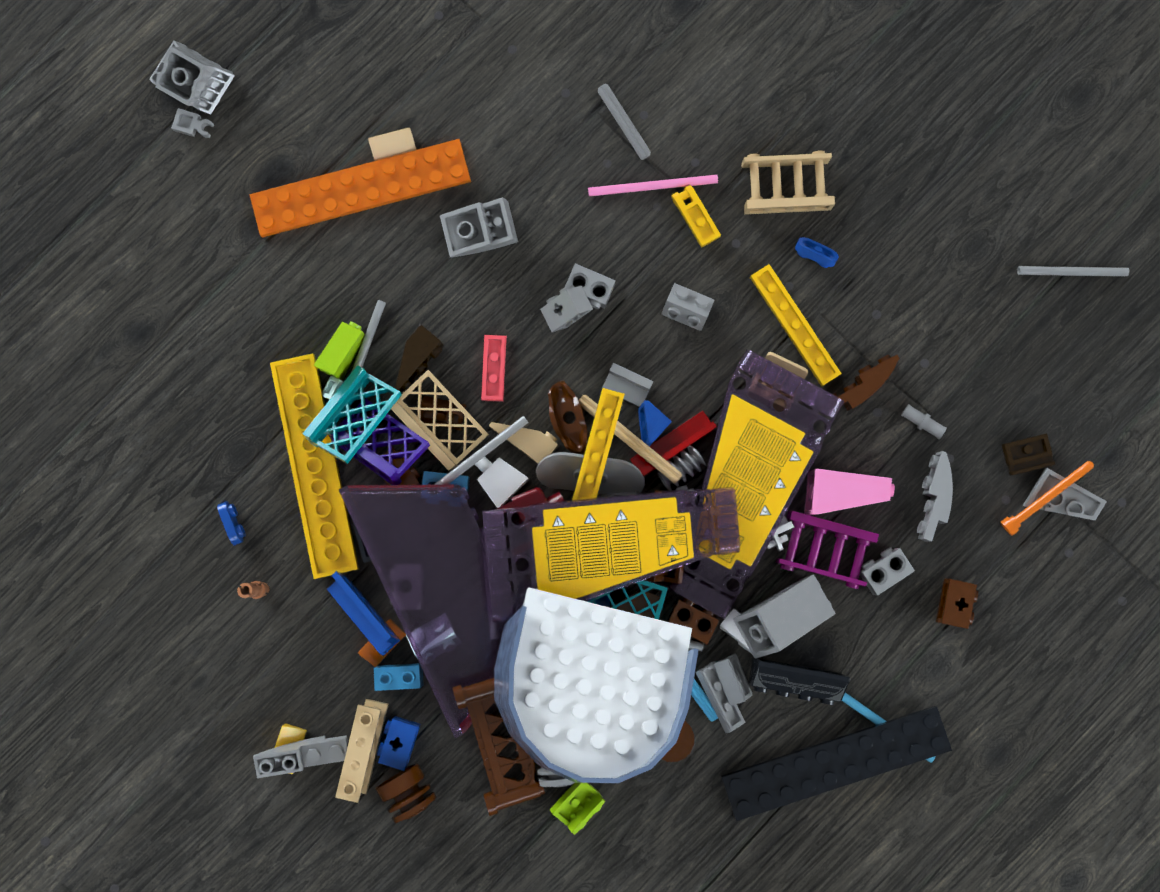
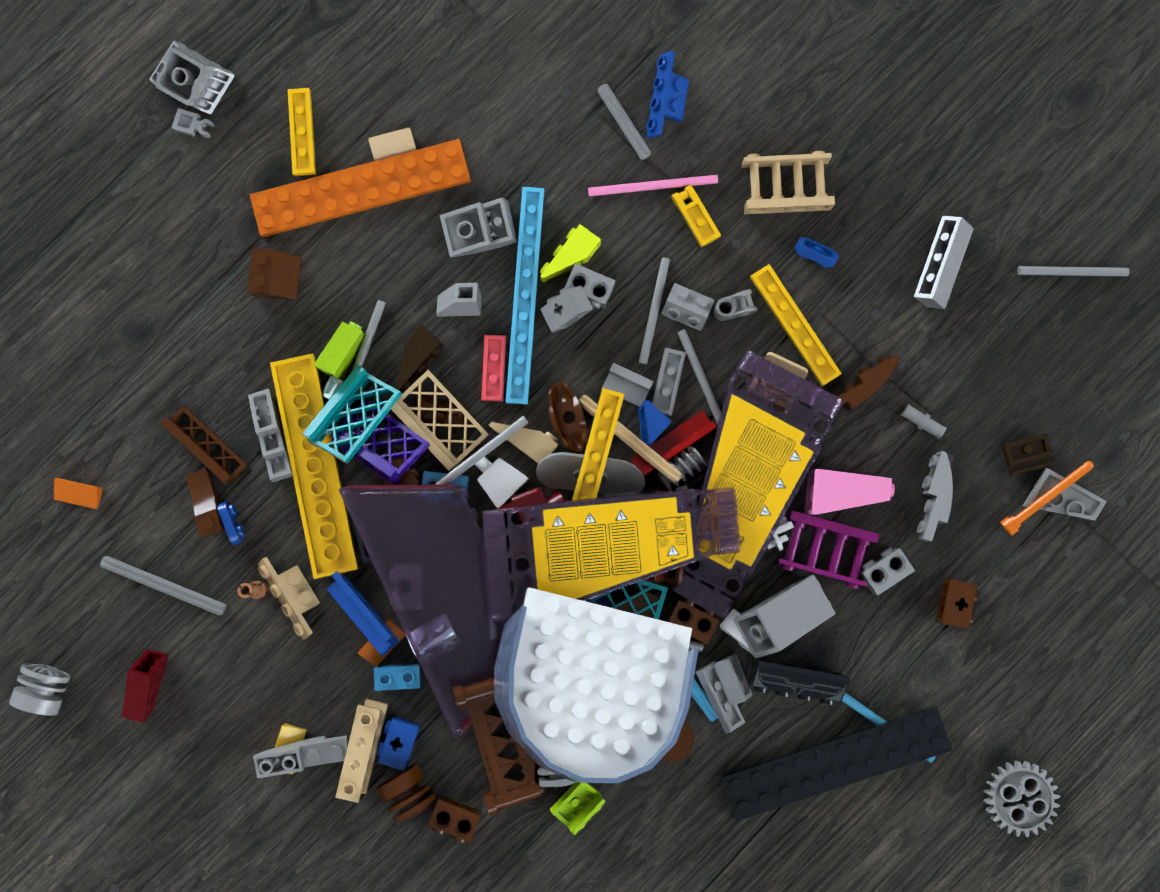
none -> light grey wheel [9,664,70,716]
none -> orange slope [54,478,103,509]
none -> light grey axle [100,556,226,615]
none -> dark red slope [122,649,169,723]
none -> reddish brown fence [160,405,248,484]
none -> reddish brown slope [185,468,226,538]
none -> reddish brown slope [247,248,302,300]
none -> light grey slope [248,389,293,483]
none -> tan bracket [258,557,320,640]
none -> yellow plate [288,88,316,176]
none -> reddish brown brick [428,795,482,843]
none -> light grey slope [436,283,481,317]
none -> medium azure plate [506,187,544,405]
none -> neon yellow slope [540,224,601,283]
none -> light grey piece [639,258,670,365]
none -> blue bracket [646,51,689,139]
none -> light grey tile [652,348,686,417]
none -> light grey piece [678,329,725,433]
none -> light grey piece [713,289,758,321]
none -> light grey brick [914,216,974,309]
none -> light grey gear [983,760,1060,837]

